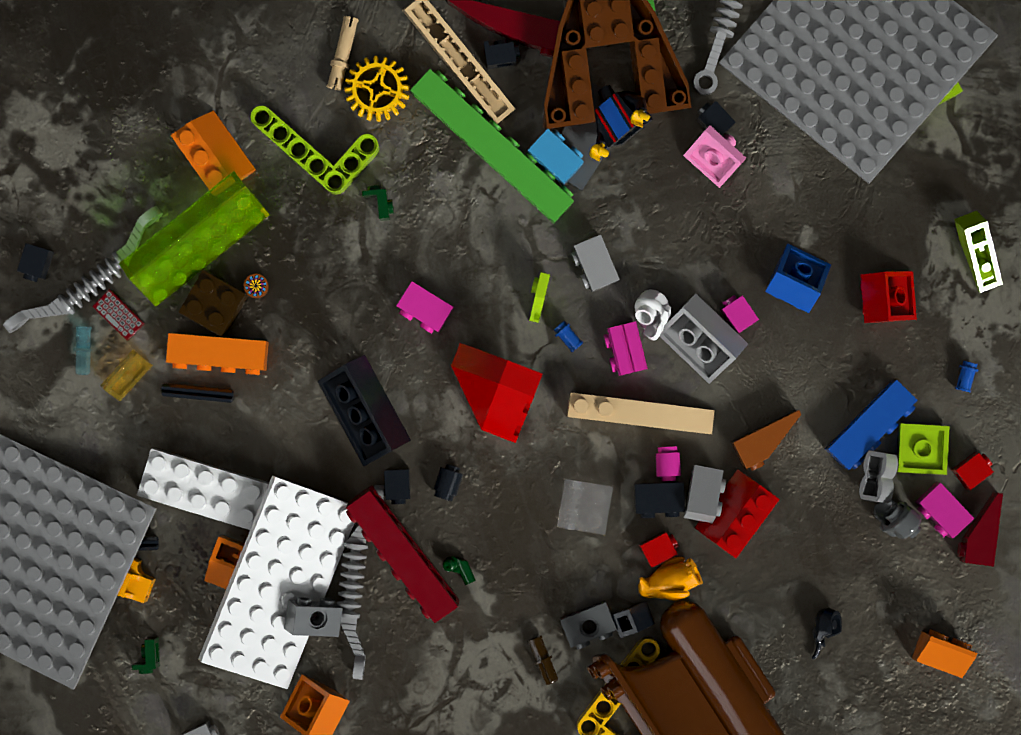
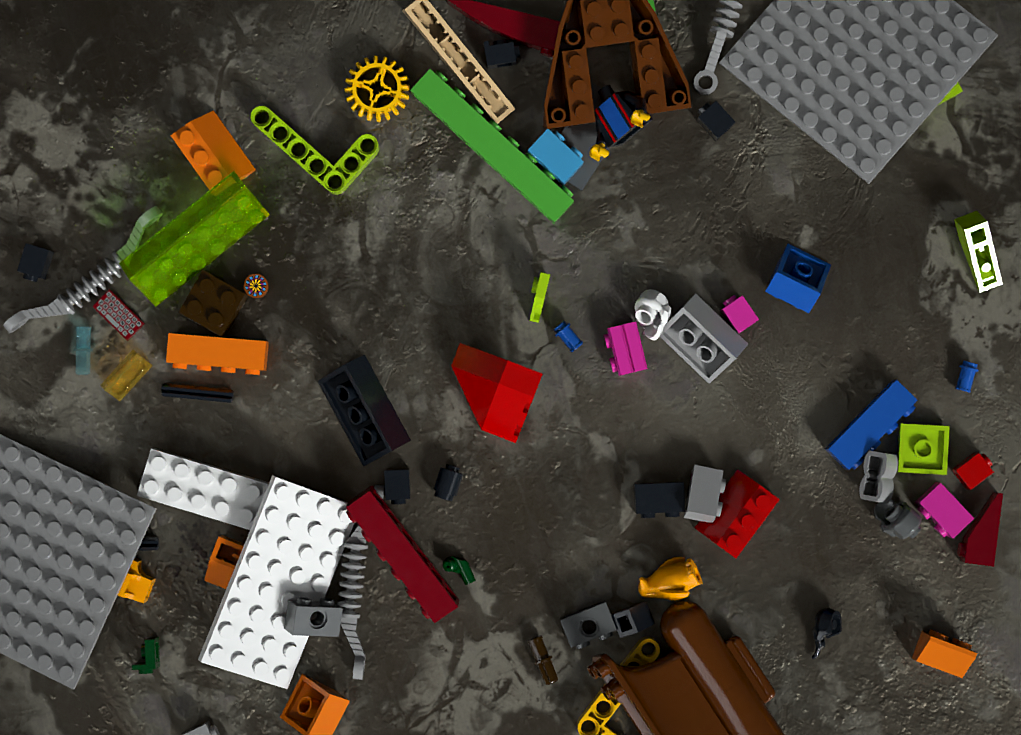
tan pin [326,16,359,91] -> none
dark green bracket [362,185,394,221] -> none
dark pink brick [397,282,454,334] -> none
clear hinge [557,479,613,535] -> none
tan slope [567,393,715,434] -> none
light grey brick [571,235,620,292] -> none
red brick [639,531,679,568] -> none
dark pink brick [655,446,681,481] -> none
bright pink tile [683,125,746,188] -> none
dark orange slope [731,410,801,471] -> none
red slope [860,271,917,323] -> none

